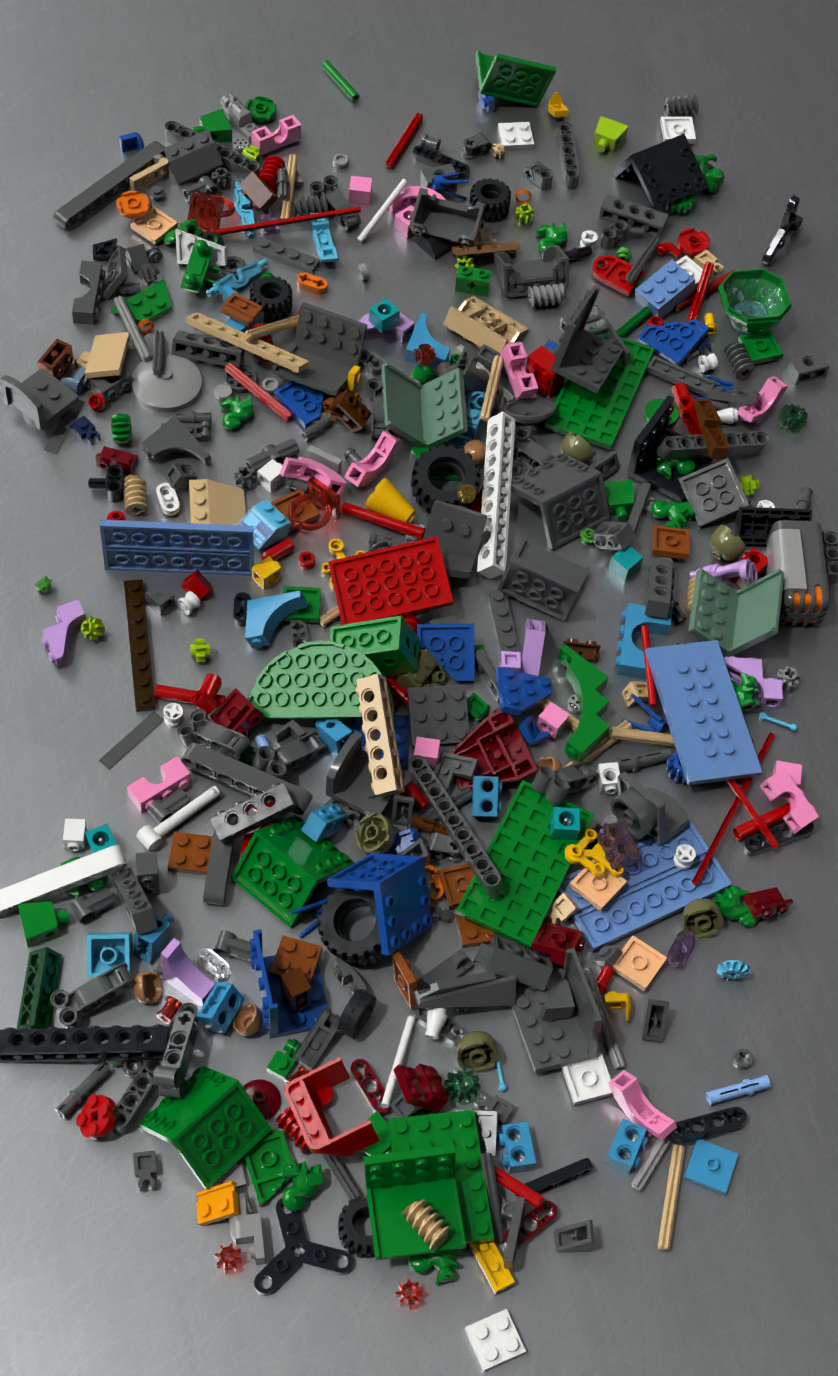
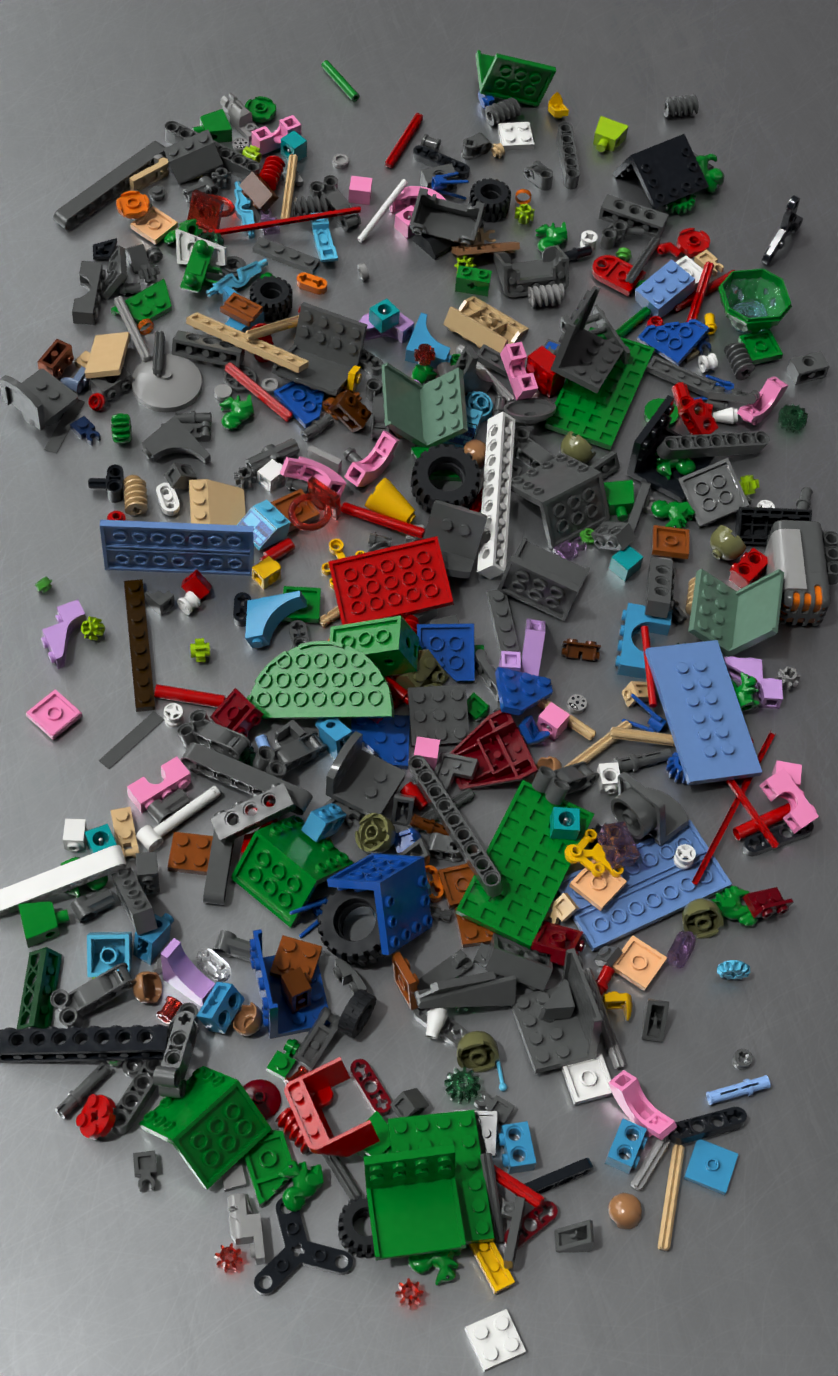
dark red bracket [95,446,138,475] -> none
blue plate [119,132,144,153] -> none
red piece [191,673,222,714] -> none
light orange plate [196,1181,239,1226] -> none
dark grey axle [276,169,289,200] -> none
red bush [299,551,315,570] -> none
tan brick [356,674,405,797] -> none
white axle [381,1016,416,1108] -> none
dark red plate [393,1063,449,1112] -> none
tan piece [401,1199,450,1251] -> none
clear yellow tile [457,484,476,503] -> none
dark azure brick [472,776,502,817] -> none
tan axle [480,355,504,422] -> none
green arch [557,644,610,763] -> none
white plate [660,117,696,144] -> none
lavender piece [690,559,758,584] -> none
reddish brown slope [693,399,731,460] -> none
medium azure hinge [759,712,798,731] -> none
none -> bright pink plate [26,689,82,740]
none -> tan plate [111,807,139,860]
none -> teal piece [281,131,307,162]
none -> dark grey piece [485,97,521,126]
none -> clear purple plate [552,536,587,561]
none -> medium nougat hair [608,1193,642,1229]

